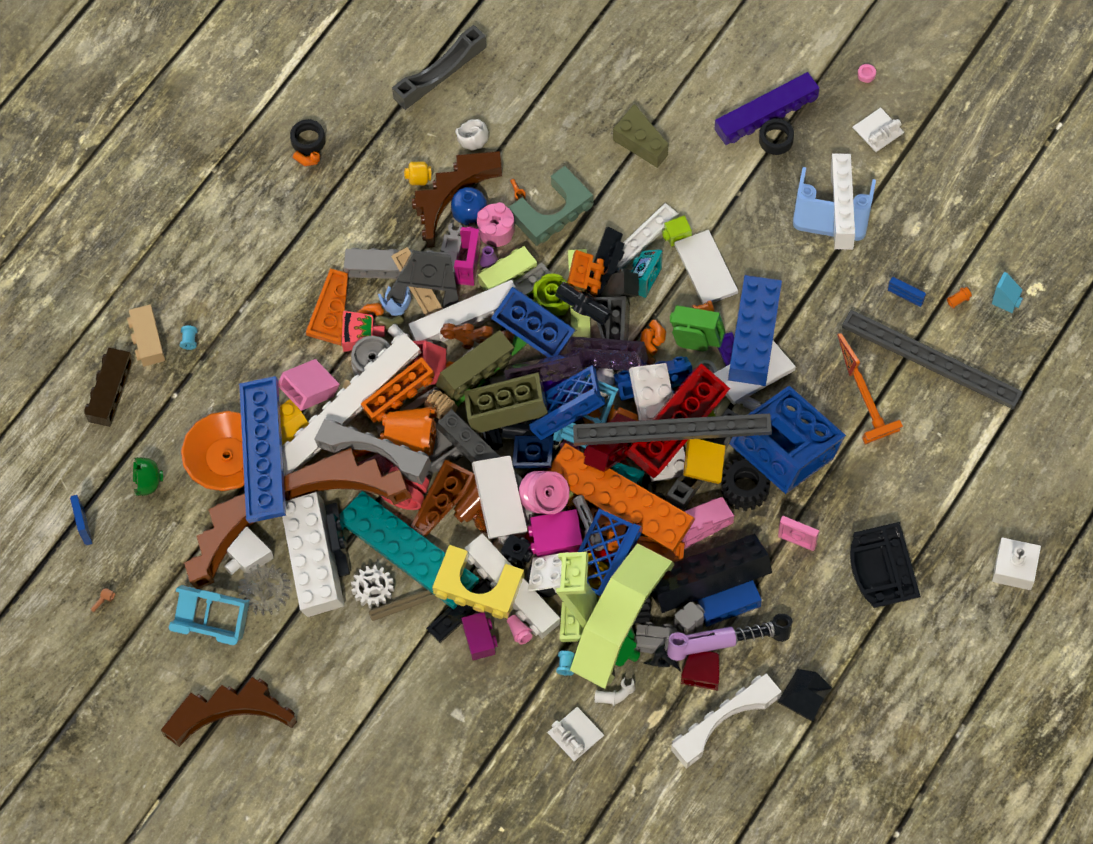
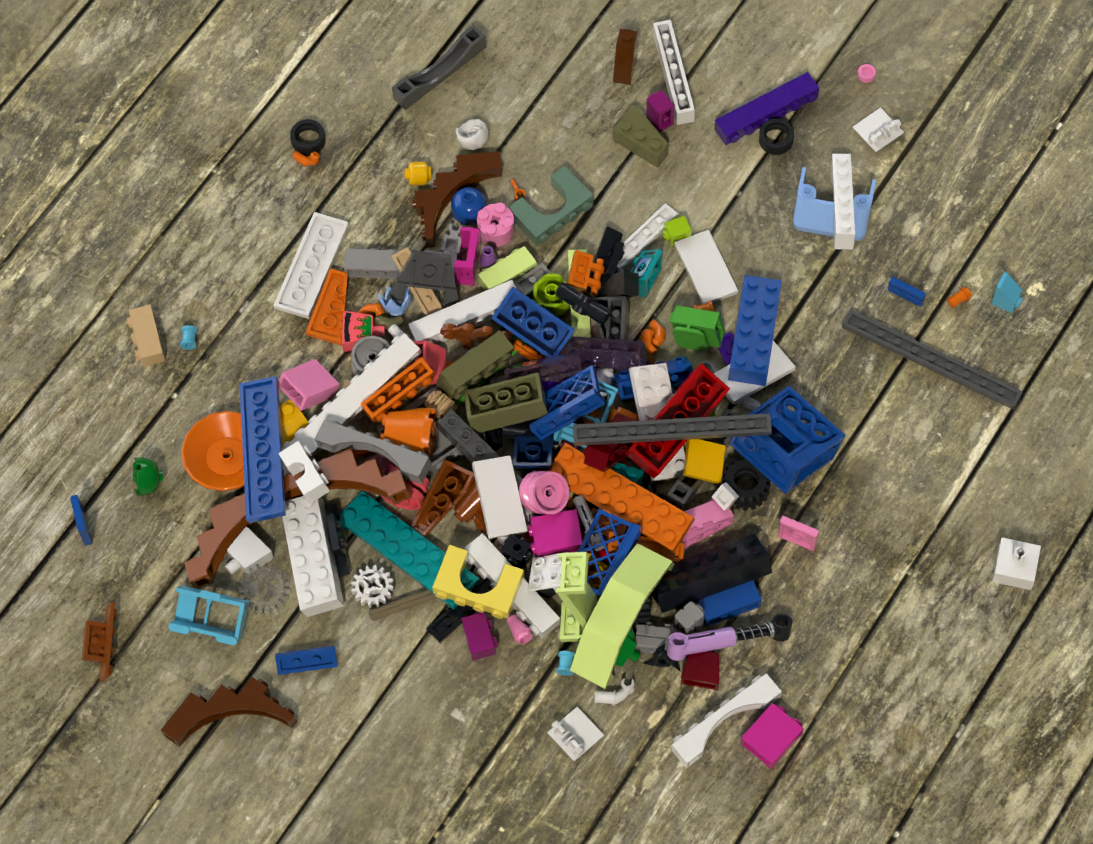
dark brown brick [84,347,133,427] -> none
nougat hand [91,589,115,612] -> none
black slope [778,669,833,722] -> none
orange piece [837,333,903,444] -> none
black slope [850,522,921,608] -> none
none -> dark orange bracket [81,602,117,682]
none -> white plate [273,212,349,319]
none -> blue plate [275,646,338,675]
none -> white arch [278,441,330,504]
none -> orange axle [512,339,546,366]
none -> reddish brown slope [613,28,638,85]
none -> magenta brick [646,90,674,133]
none -> white brick [653,20,695,125]
none -> white plate [712,482,739,511]
none -> dark pink brick [740,703,804,770]

